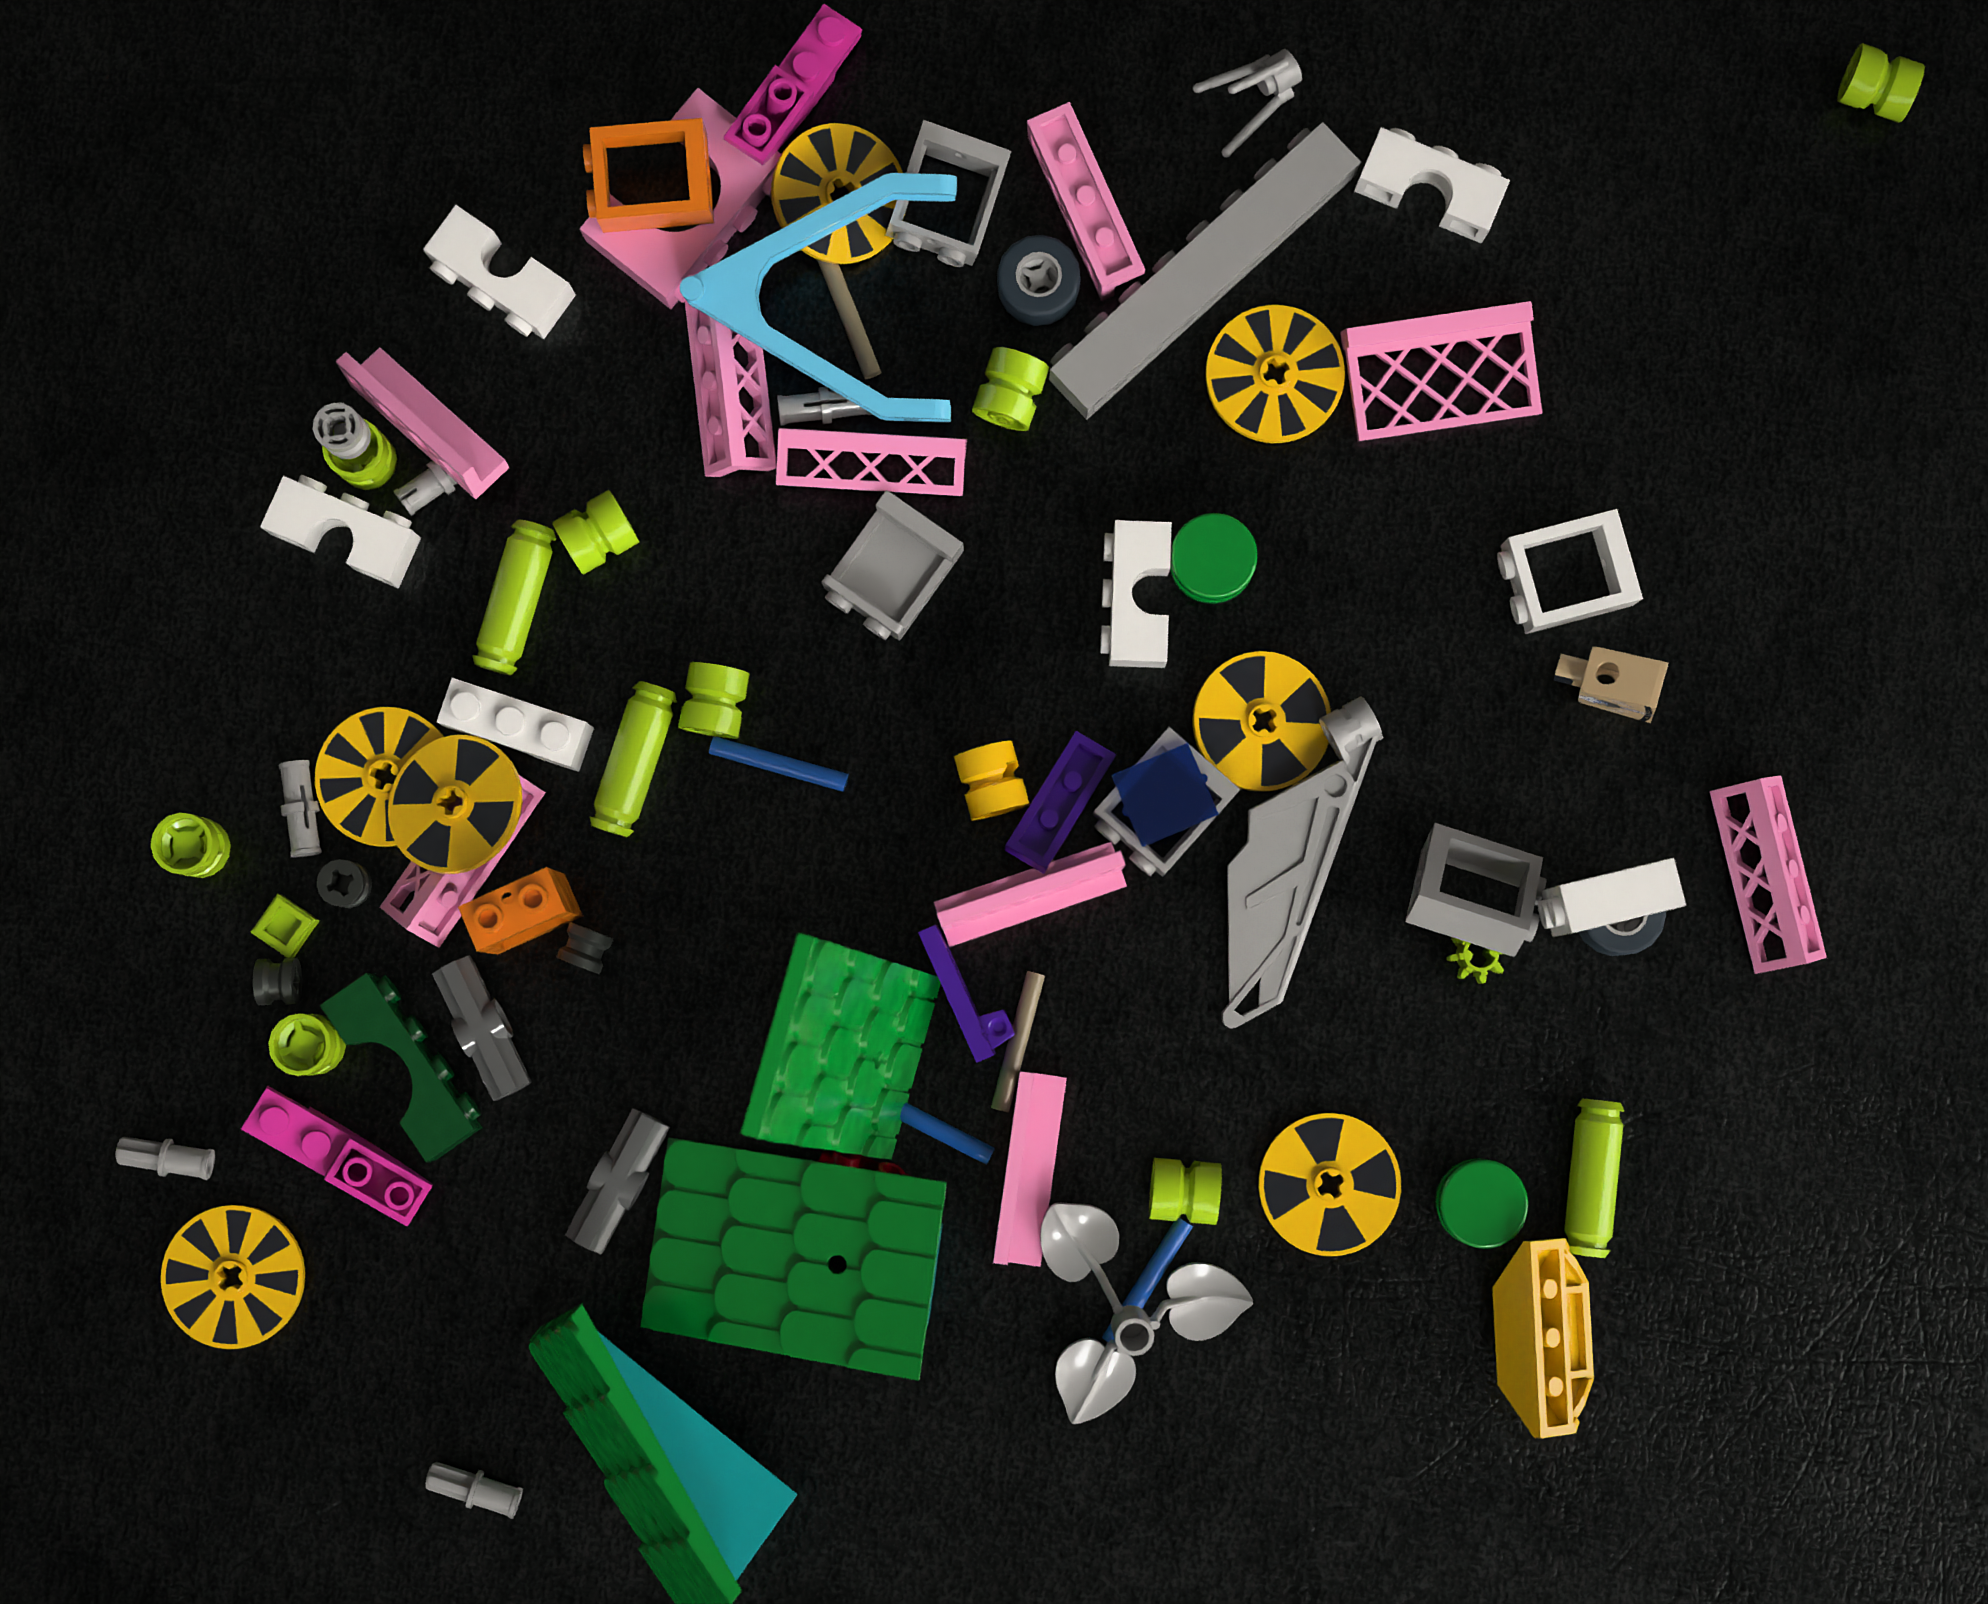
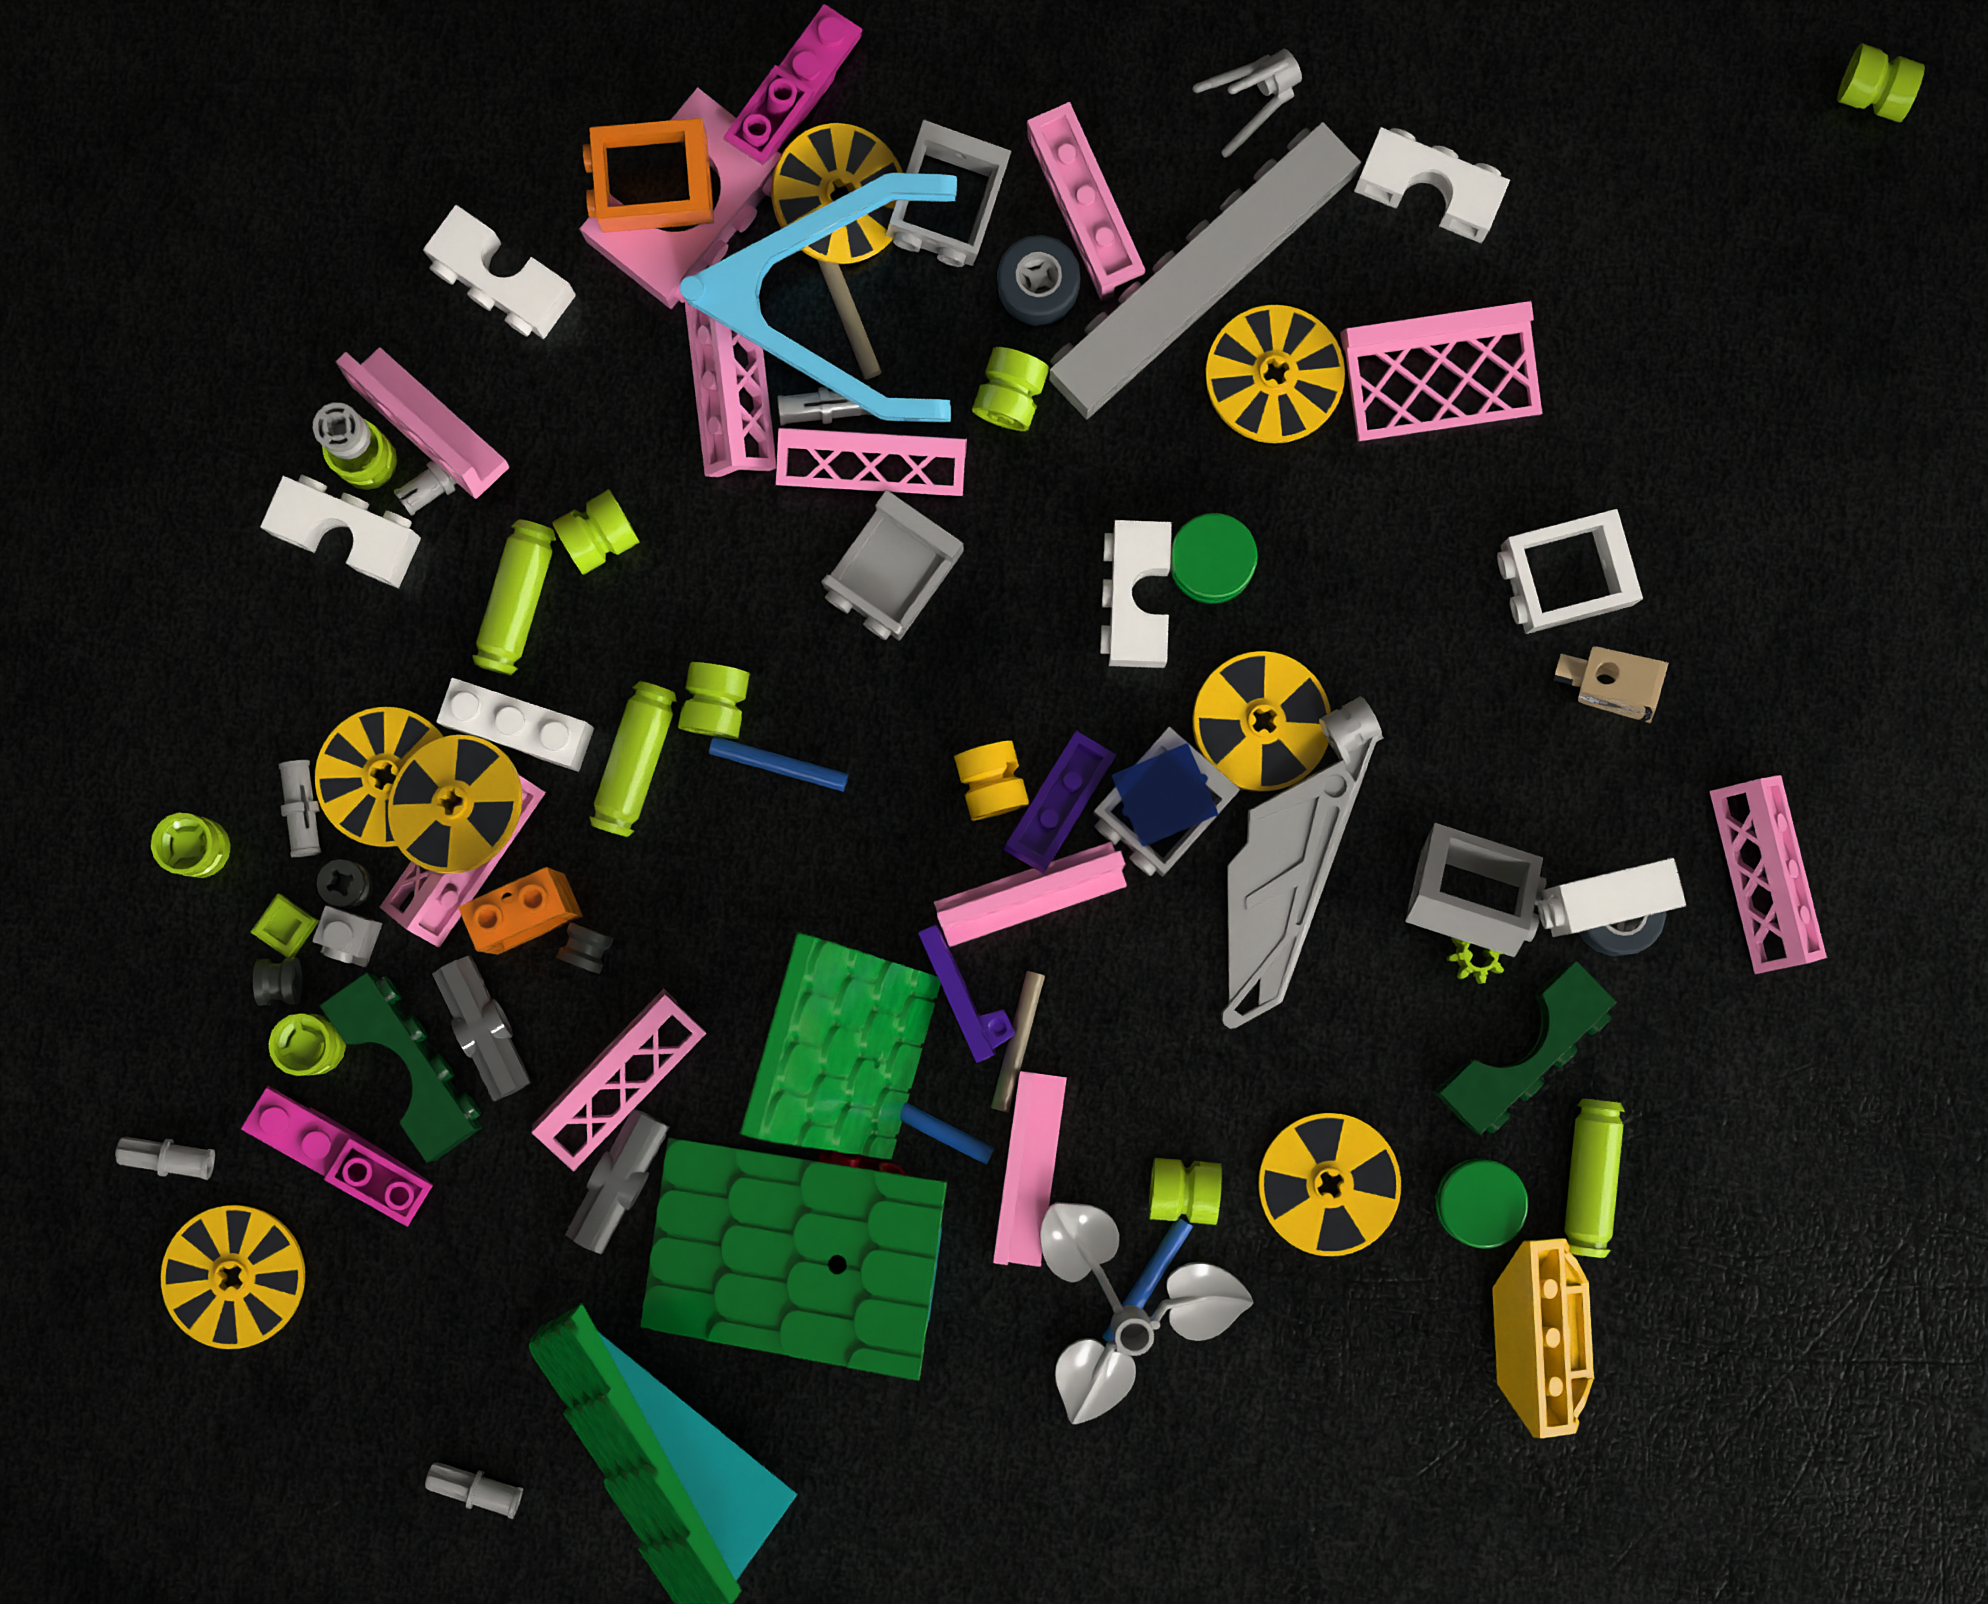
none -> light grey brick [312,906,382,968]
none -> bright pink fence [532,988,706,1171]
none -> dark green arch [1434,961,1617,1135]

